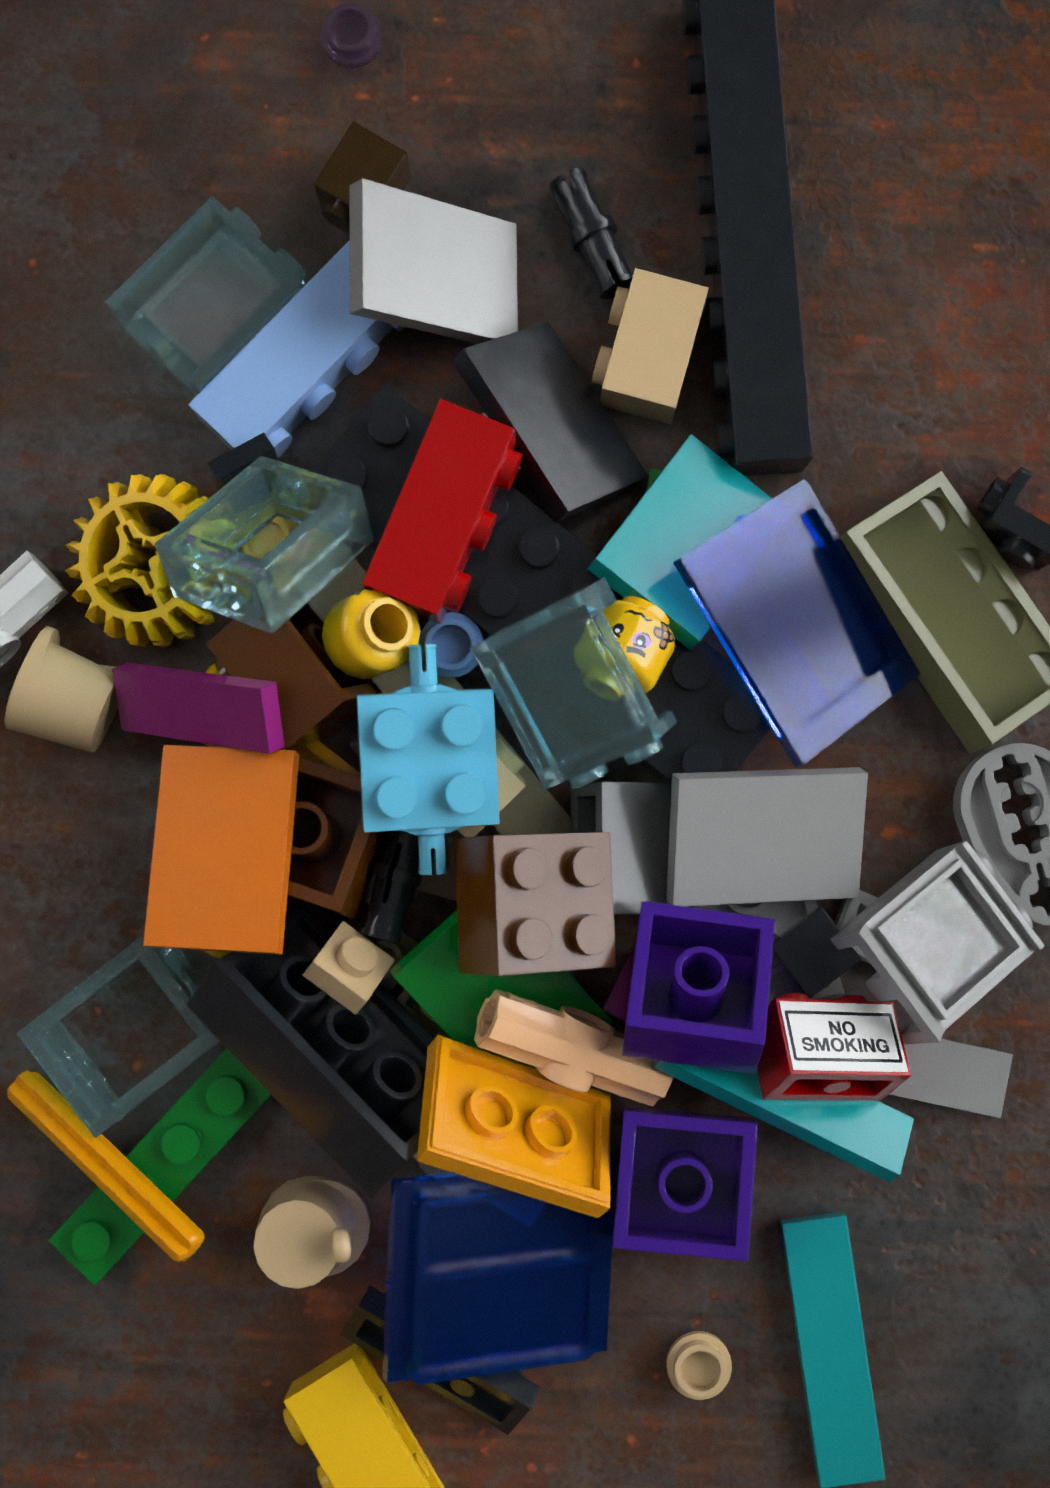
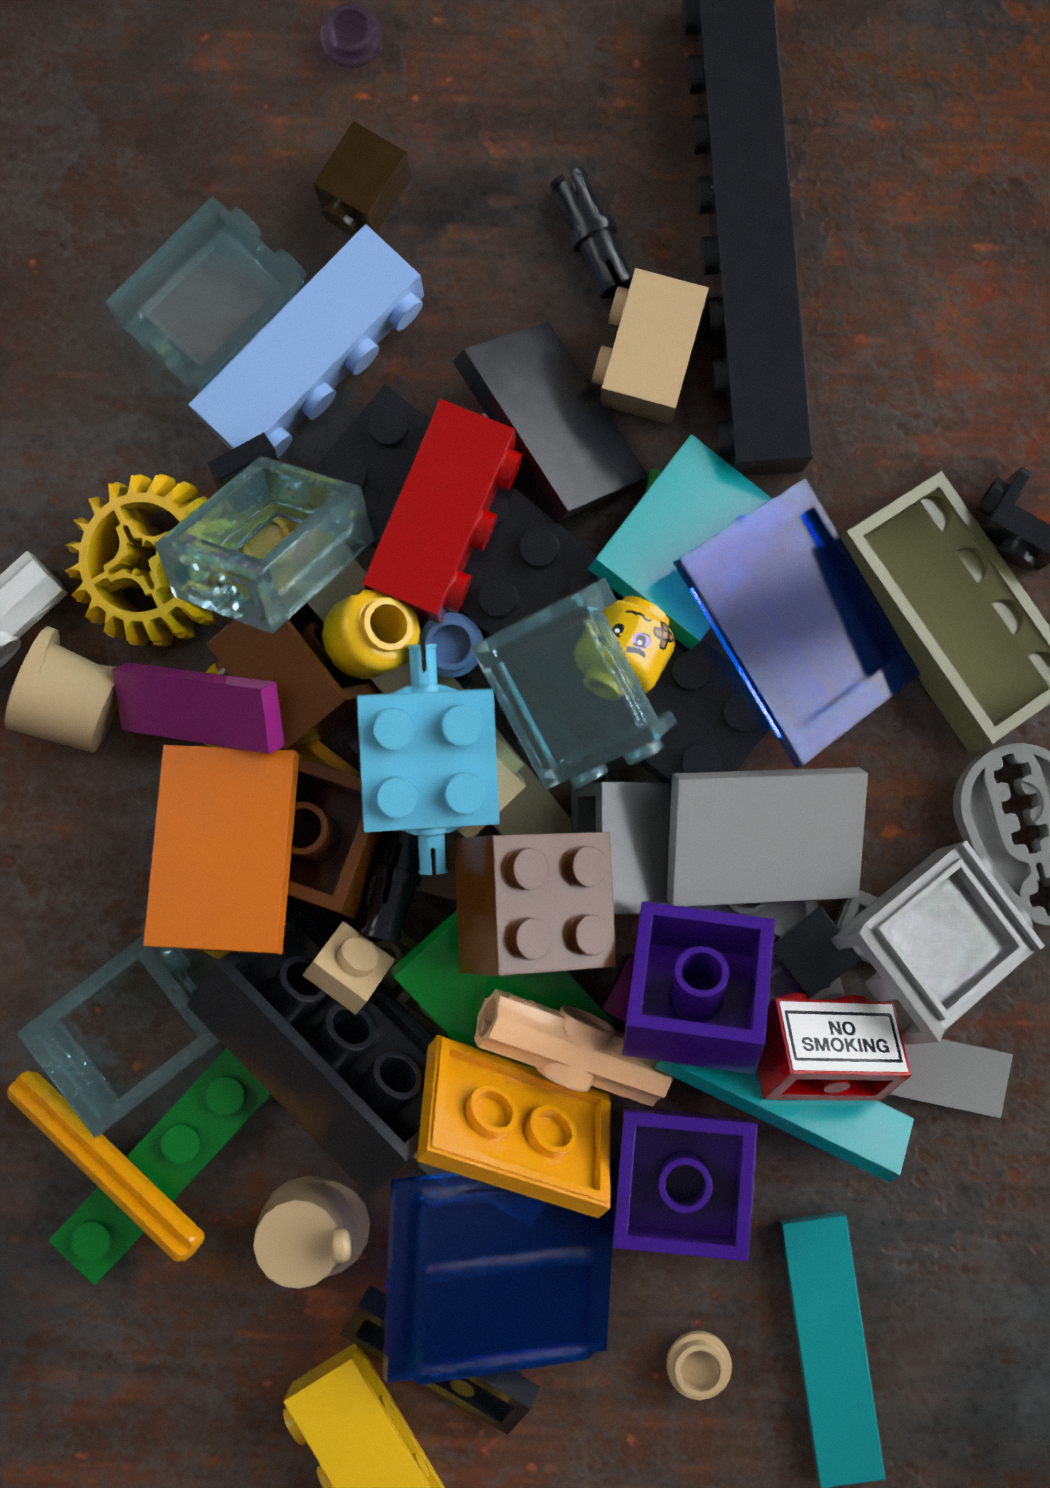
tile [349,178,518,344] -> none

